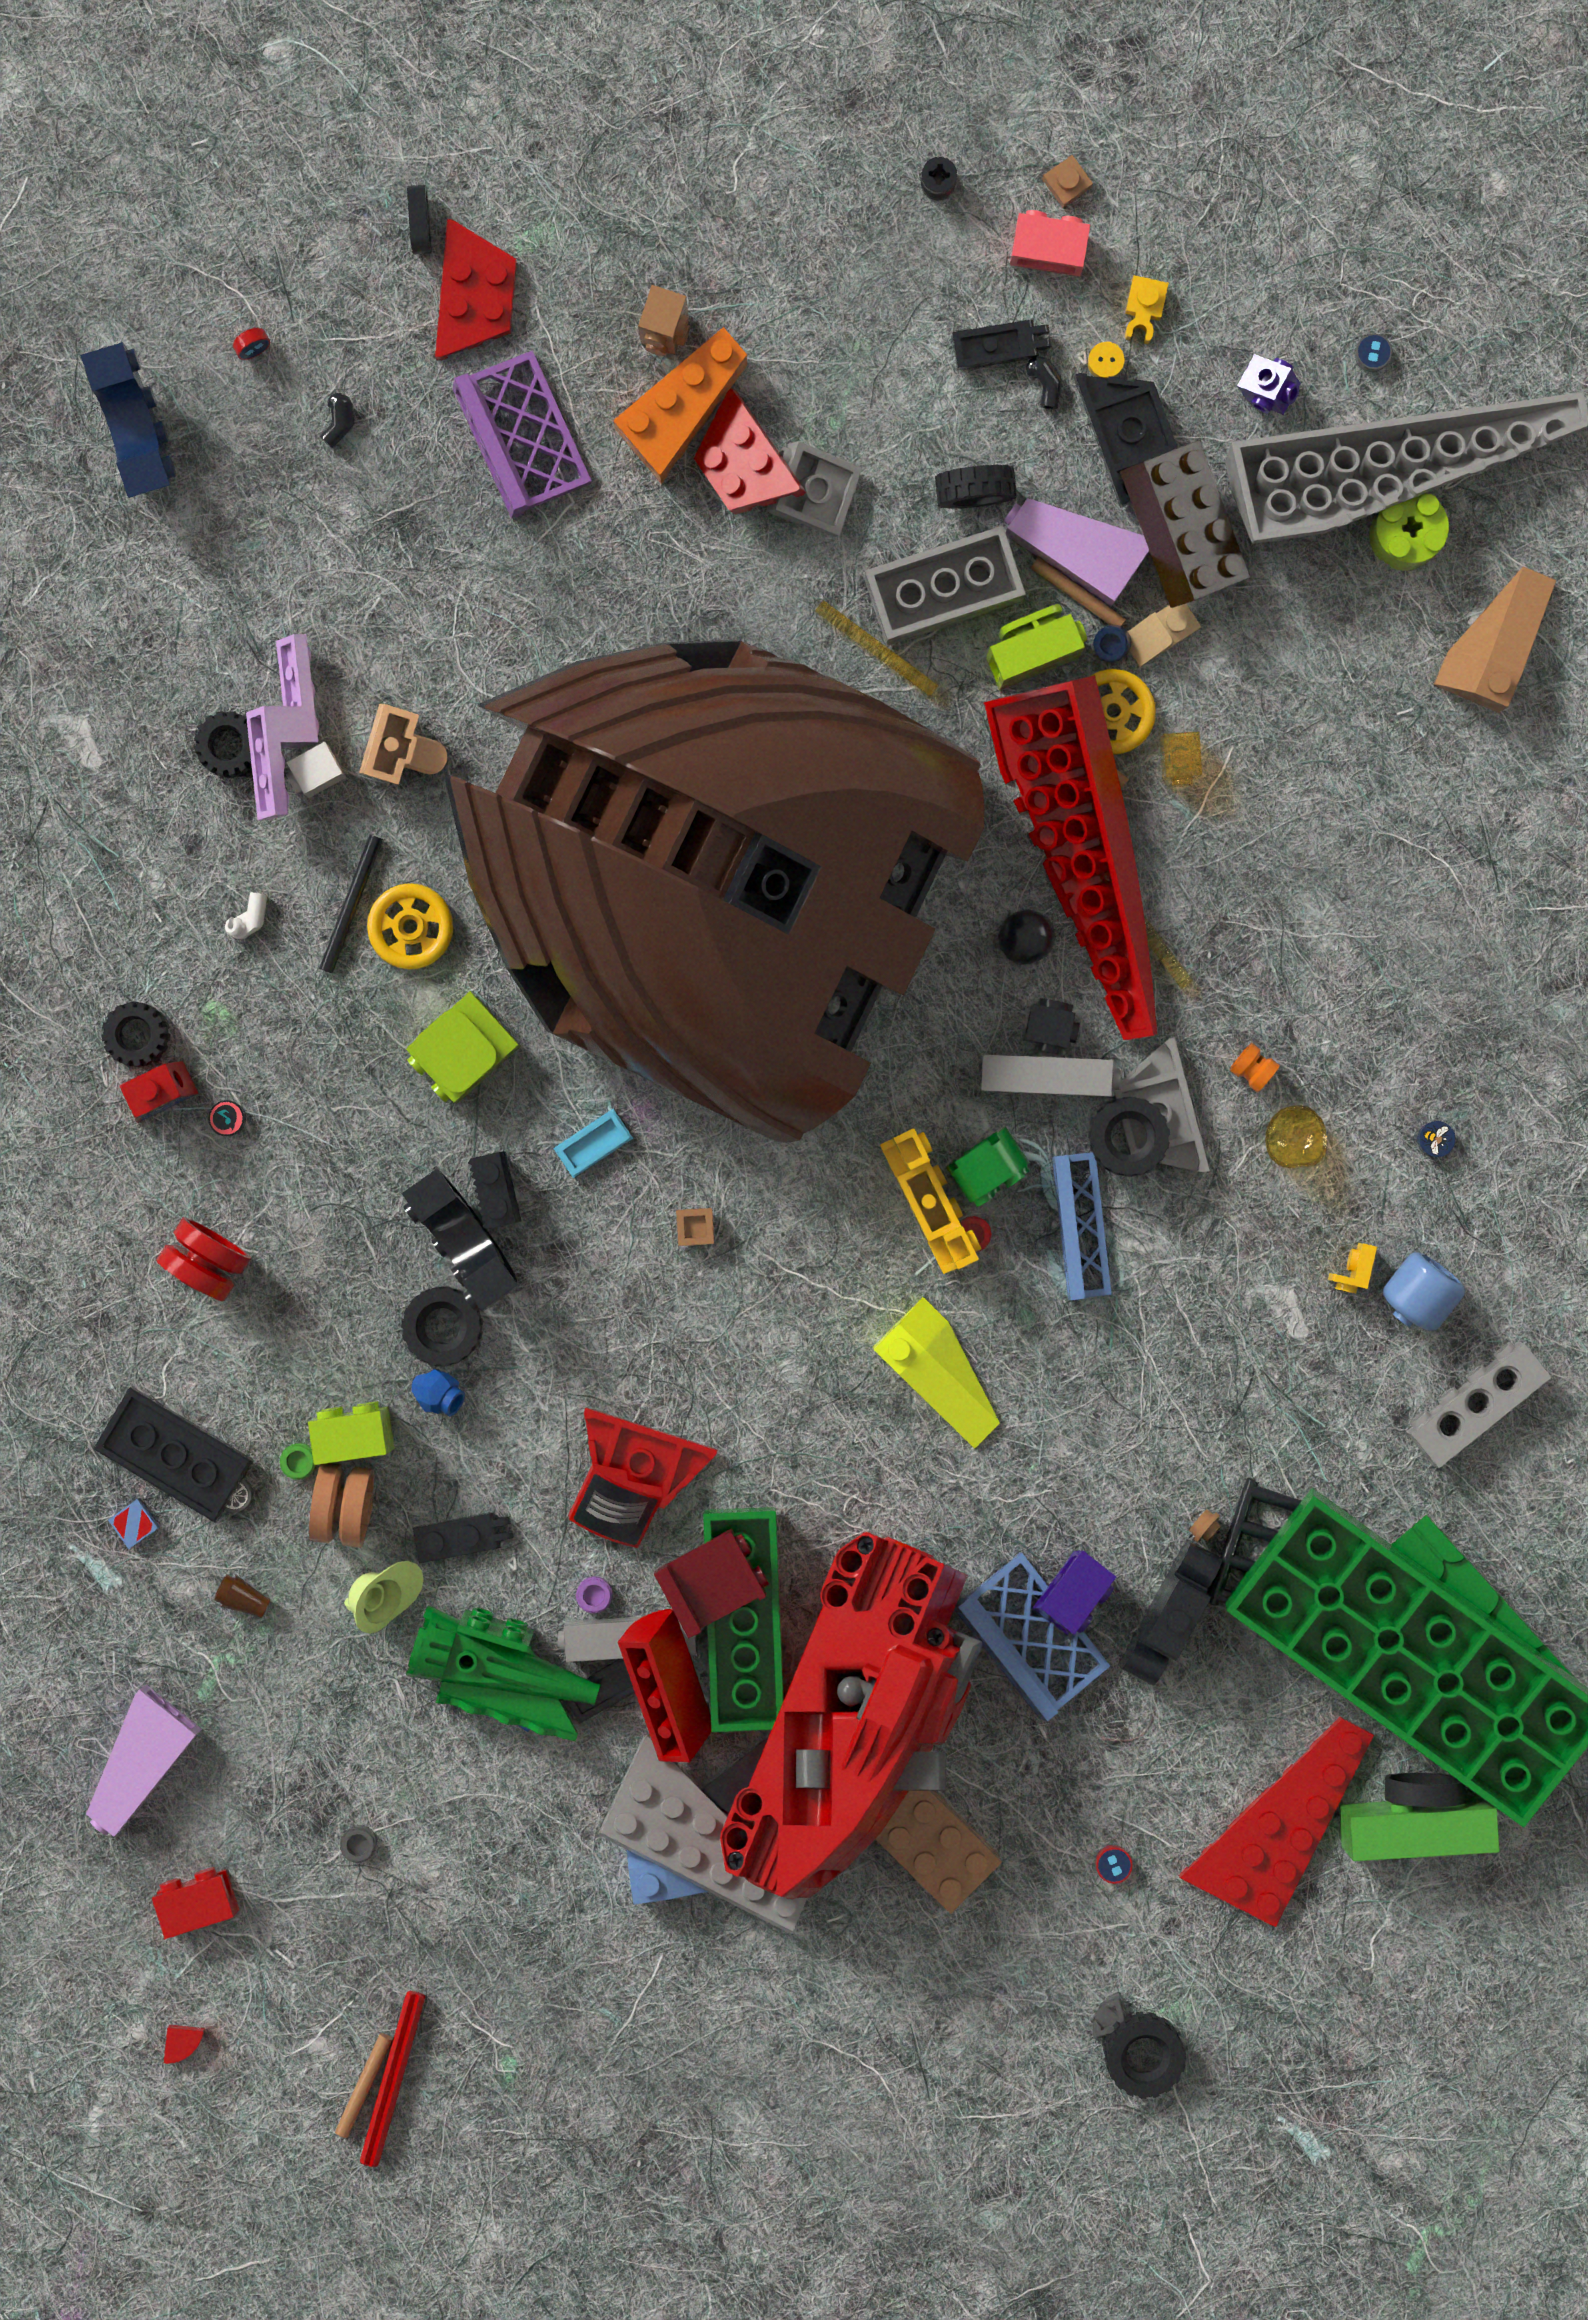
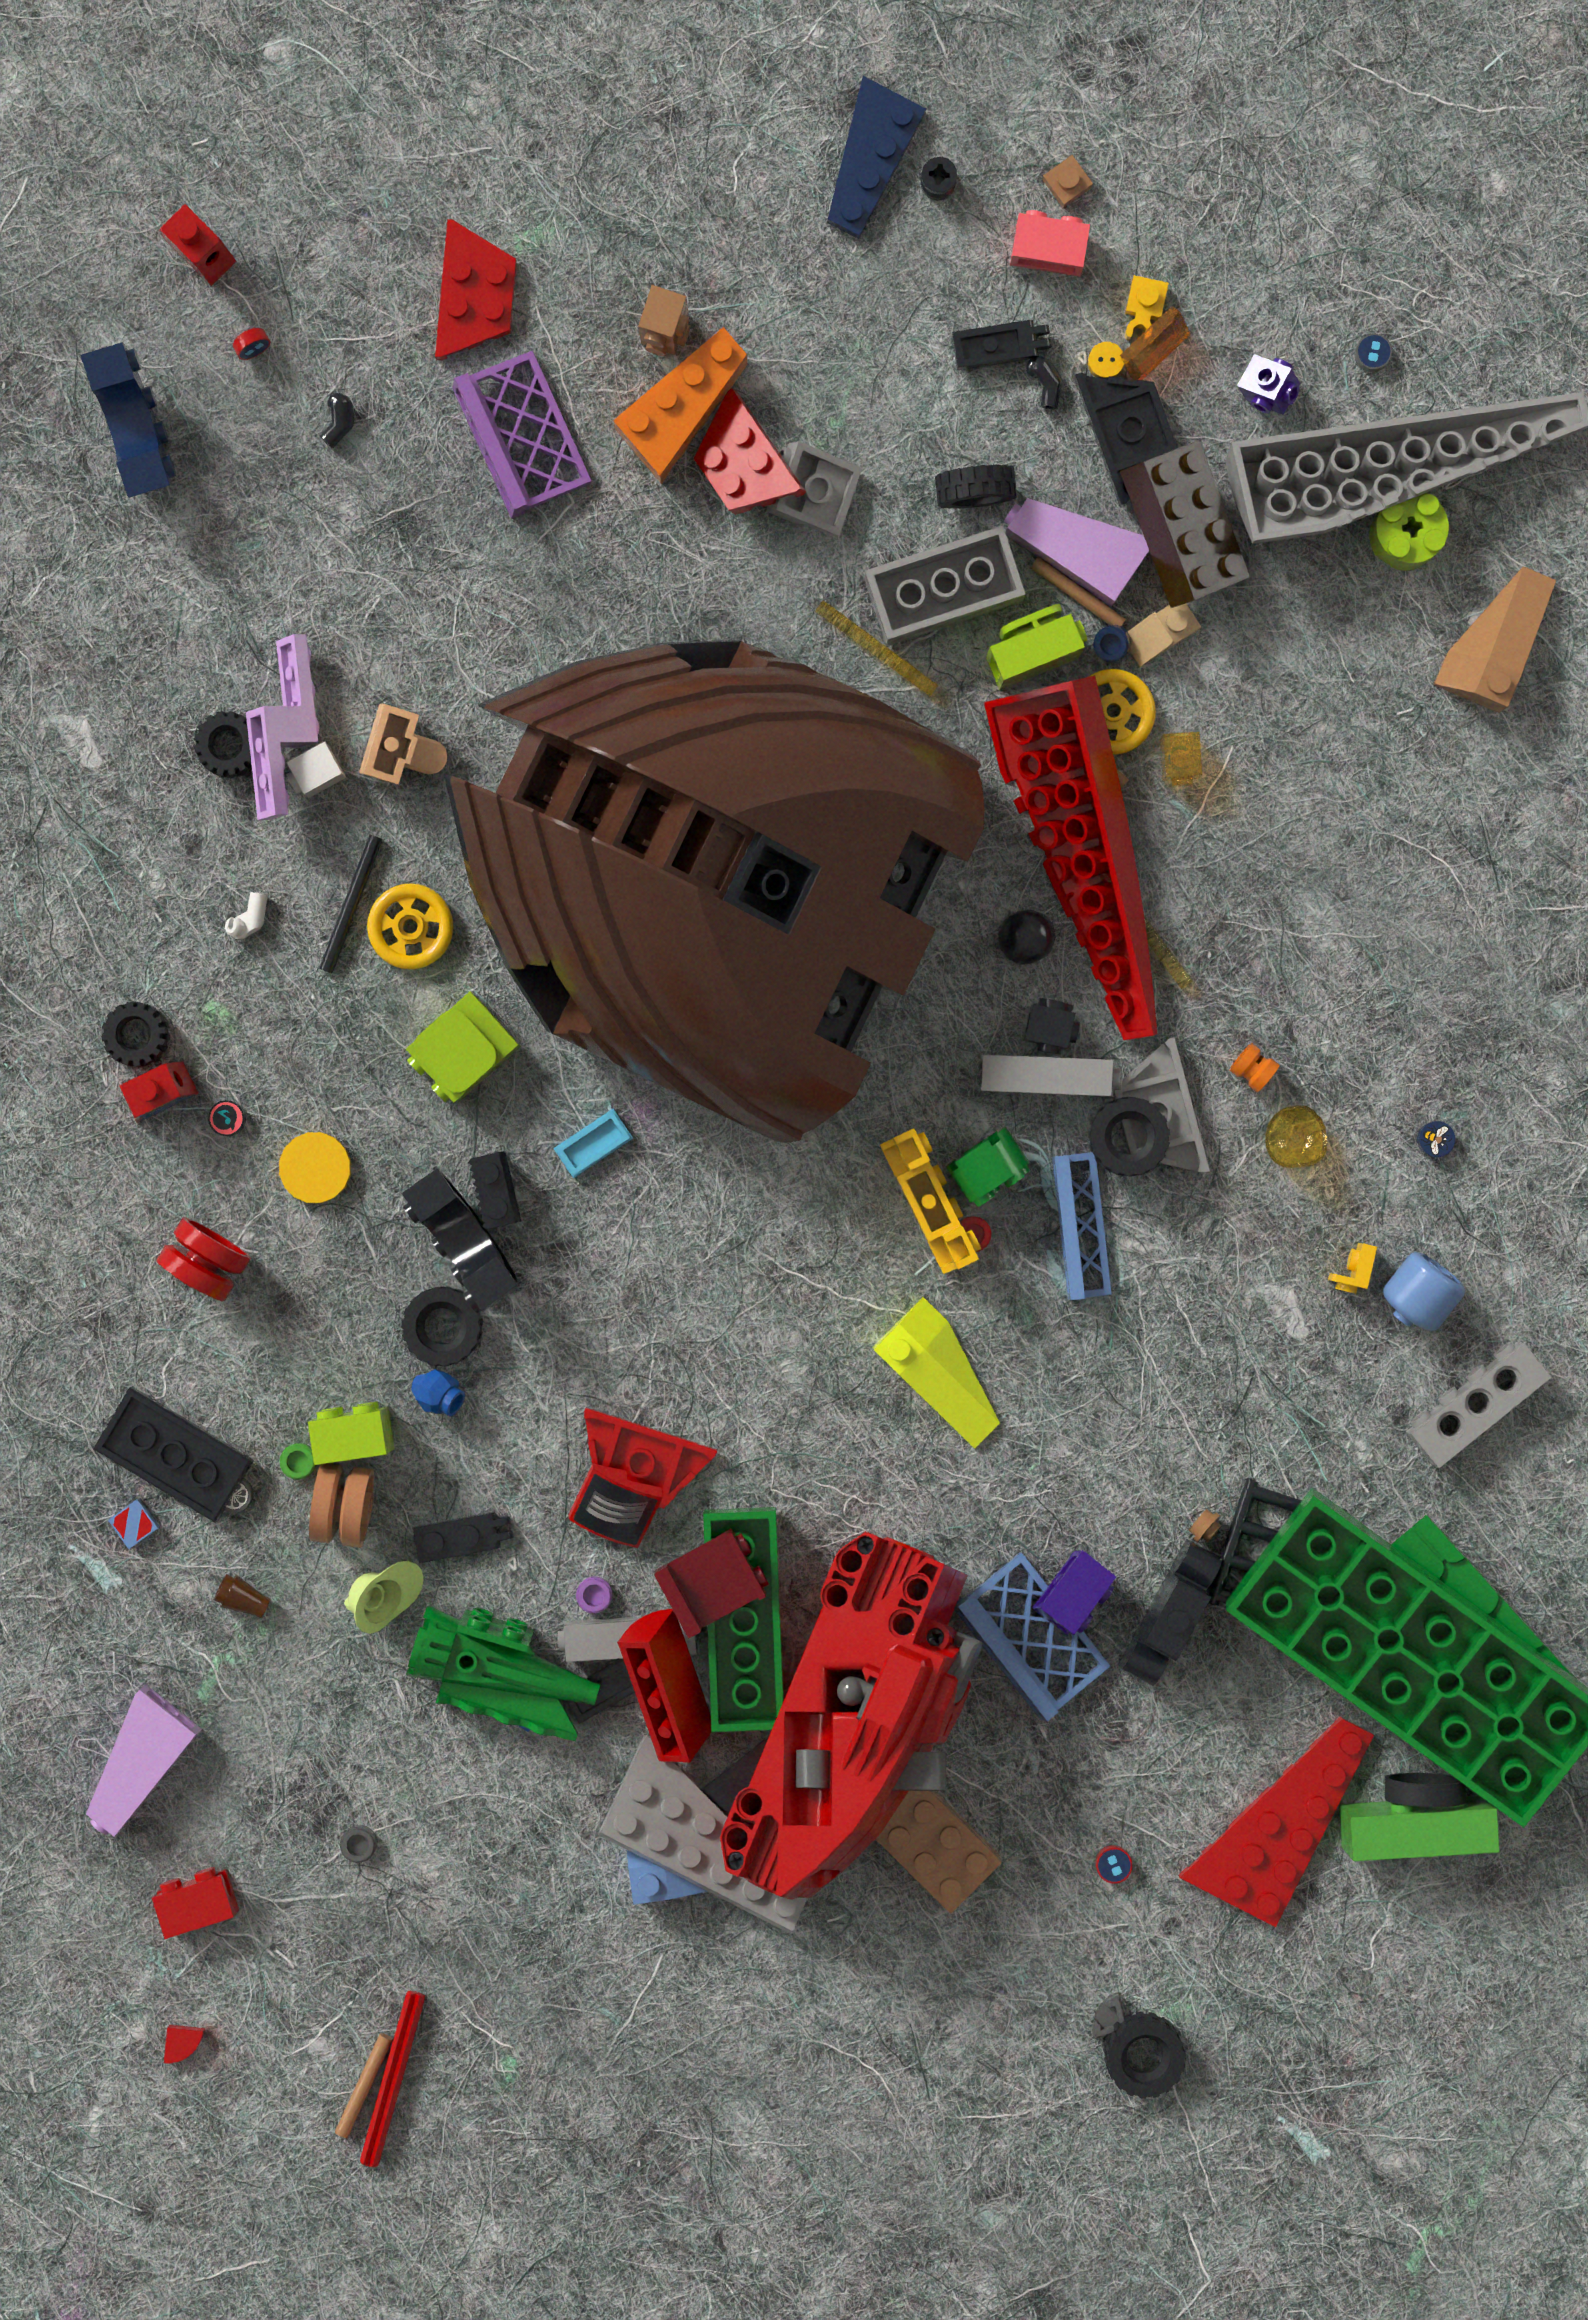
black beam [407,185,432,255] -> none
medium nougat plate [676,1208,714,1246] -> none
none -> red torso [159,204,237,286]
none -> yellow tile [279,1132,351,1203]
none -> dark blue wing [827,76,926,239]
none -> clear orange tile [1120,306,1191,381]

